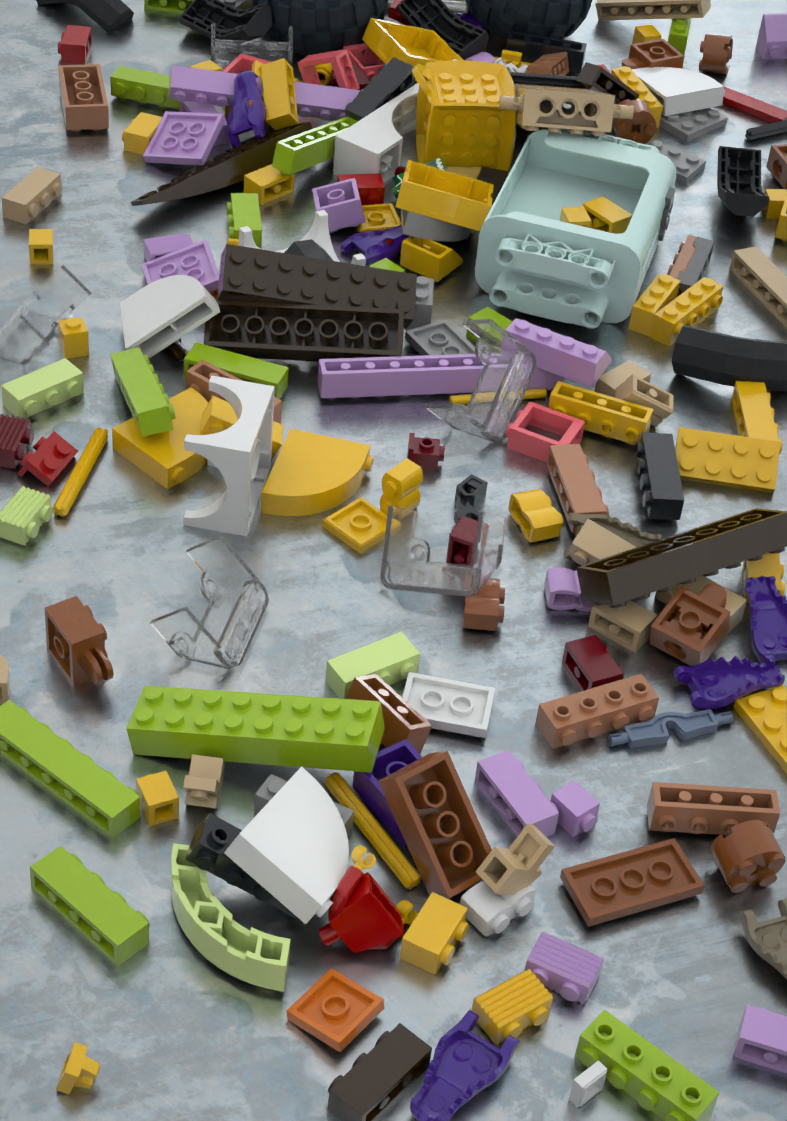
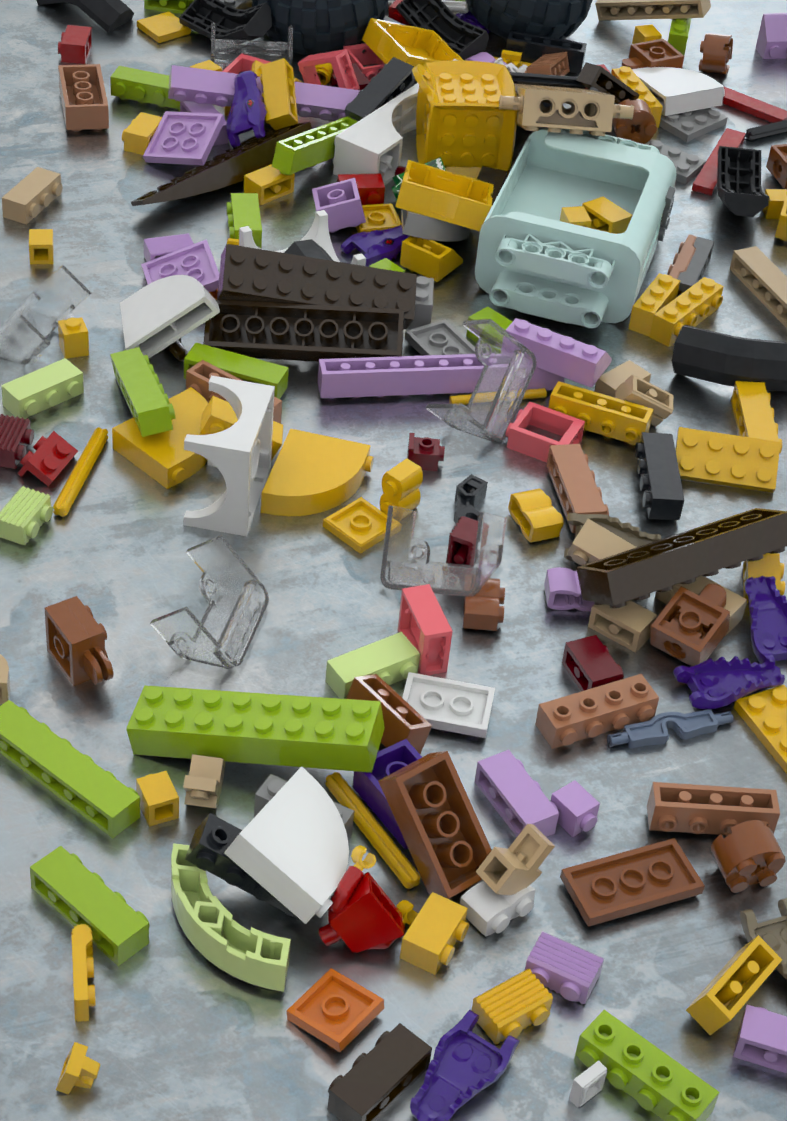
none -> yellow hinge [71,923,96,1022]
none -> yellow tile [137,11,191,43]
none -> coral window [398,584,453,676]
none -> yellow brick [686,935,782,1035]
none -> tile [692,128,746,196]

